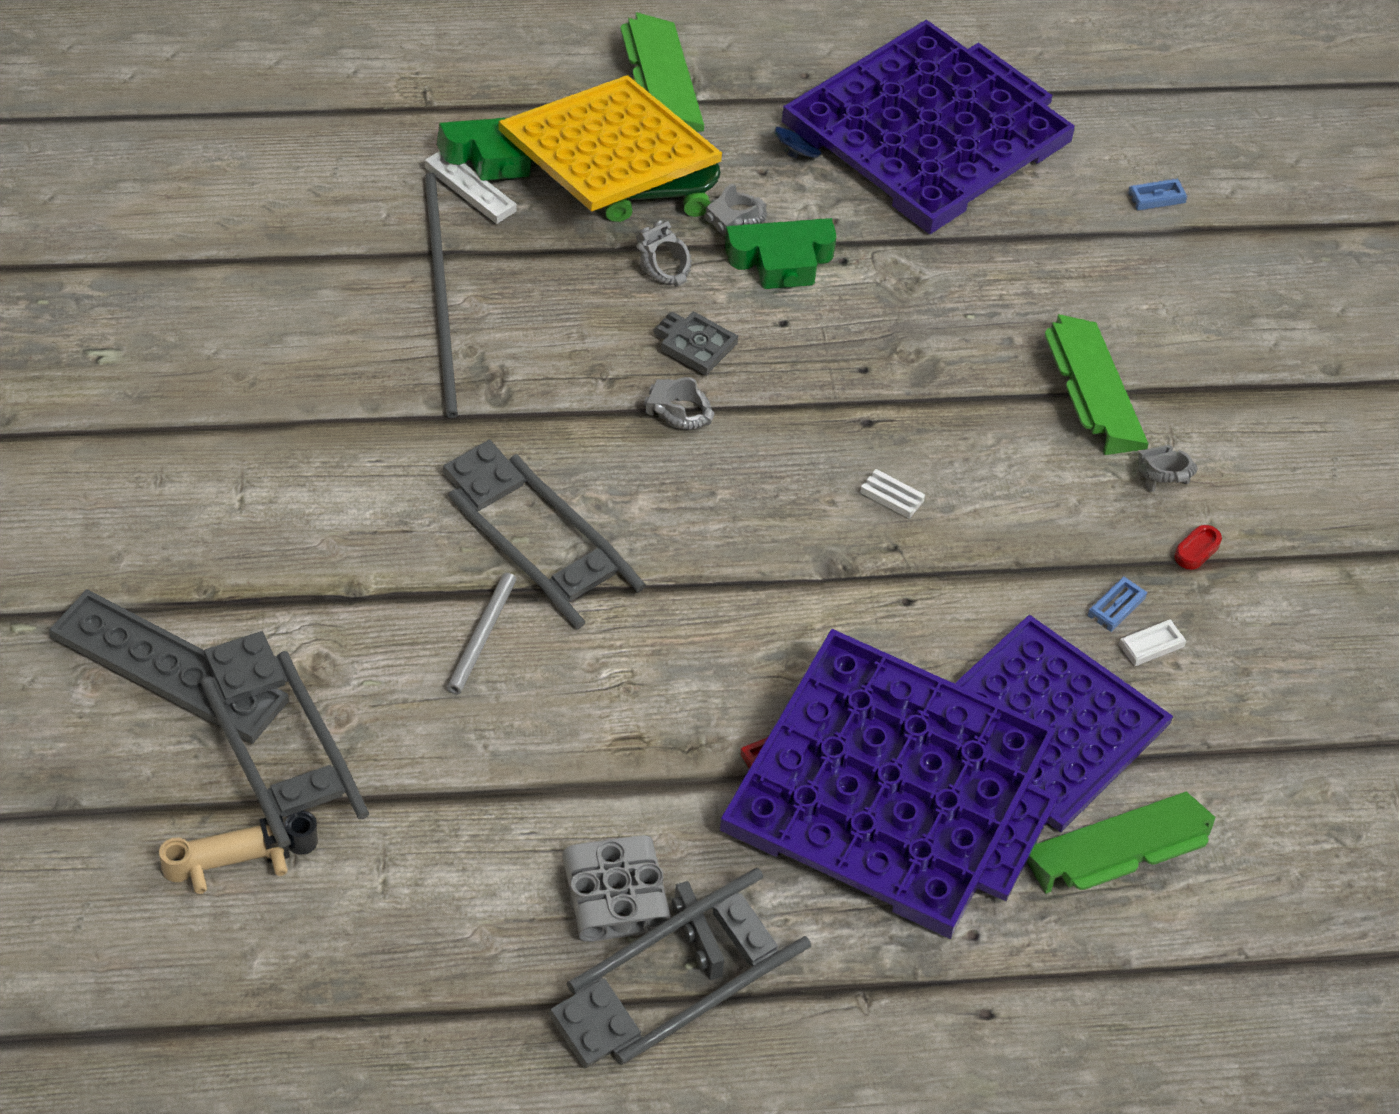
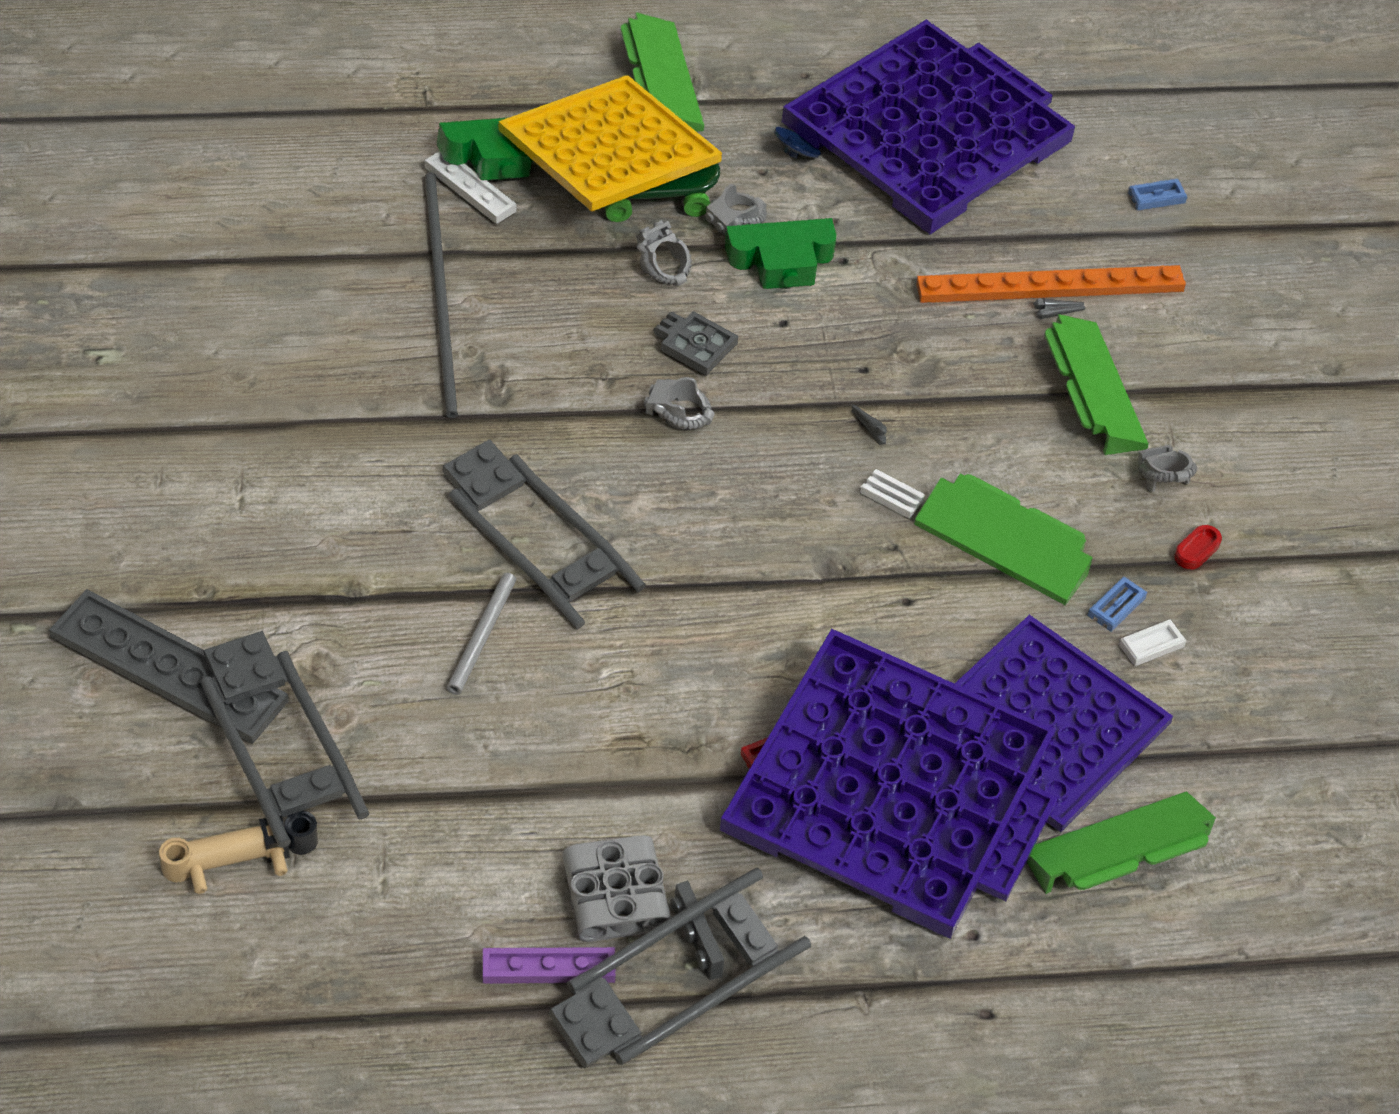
none -> medium lavender plate [483,947,615,983]
none -> dark grey piece [851,404,887,445]
none -> bright green slope [914,473,1093,605]
none -> orange plate [916,265,1186,303]
none -> dark grey piece [1033,298,1085,320]

